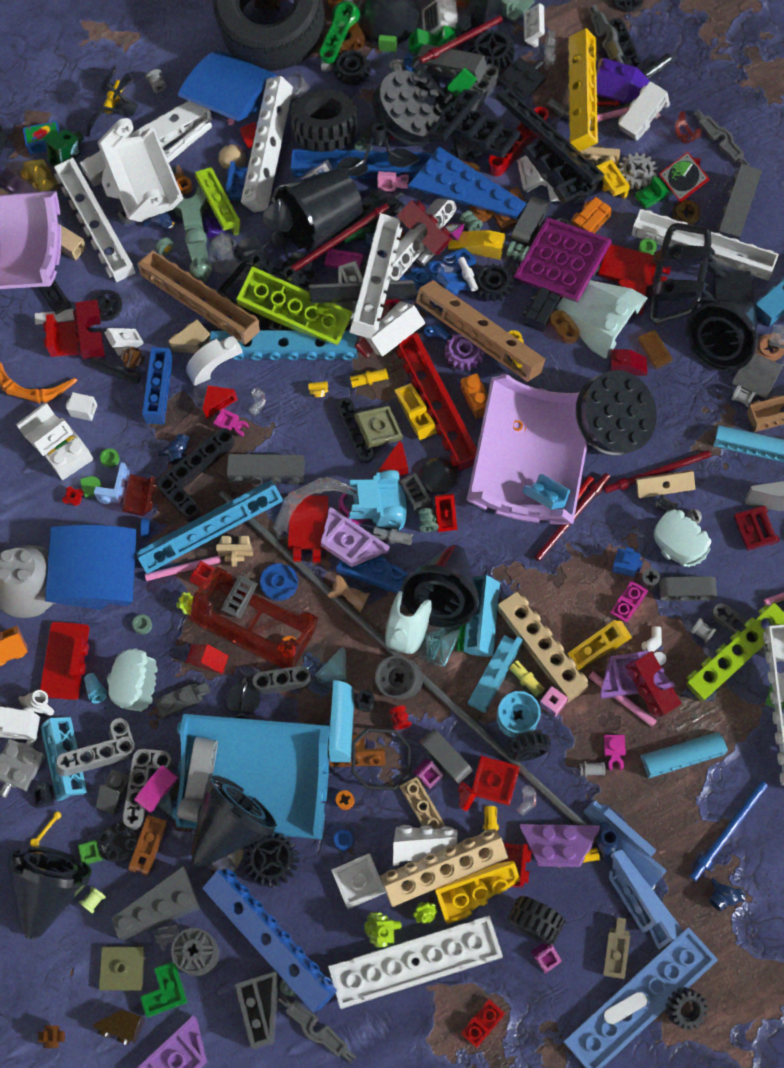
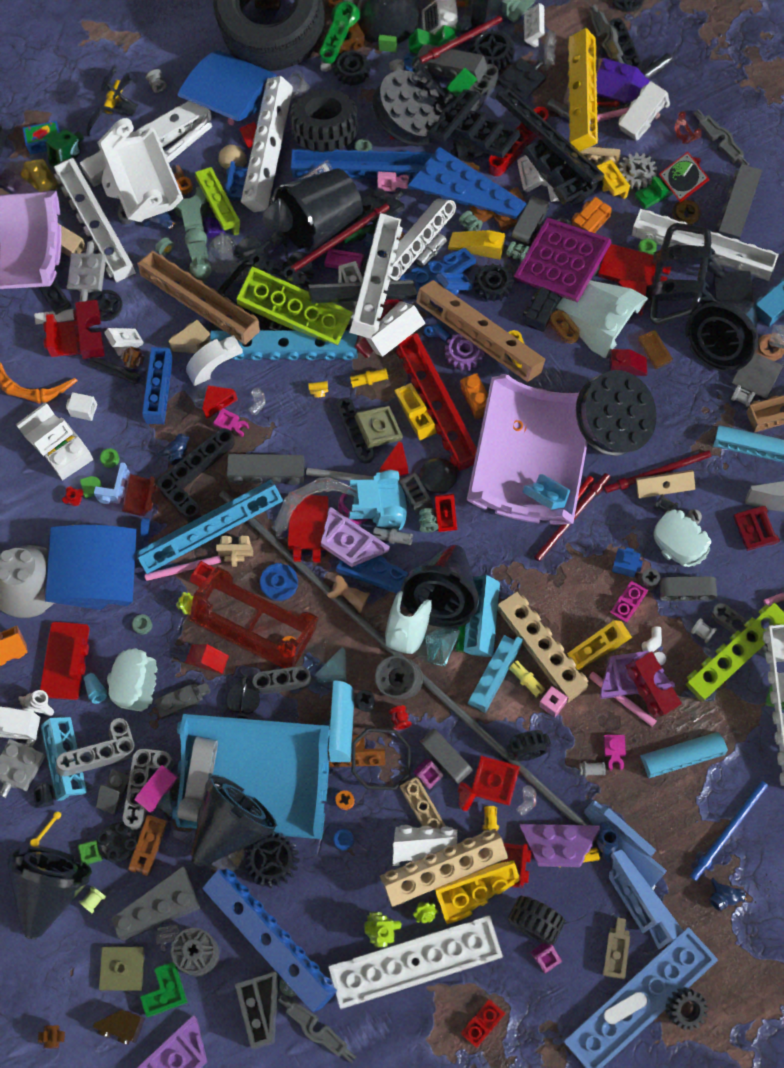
dark grey slope [221,575,258,618] -> none
white plate [332,853,385,909] -> none
black plant [337,122,420,176] -> none
dark red arch [397,200,453,255] -> none
magenta slope [445,223,465,241] -> none
white bar [458,257,478,291] -> none
medium azure wheel [496,691,540,738] -> none
none -> light grey plate [67,242,106,302]
none -> light grey bar [306,468,373,481]

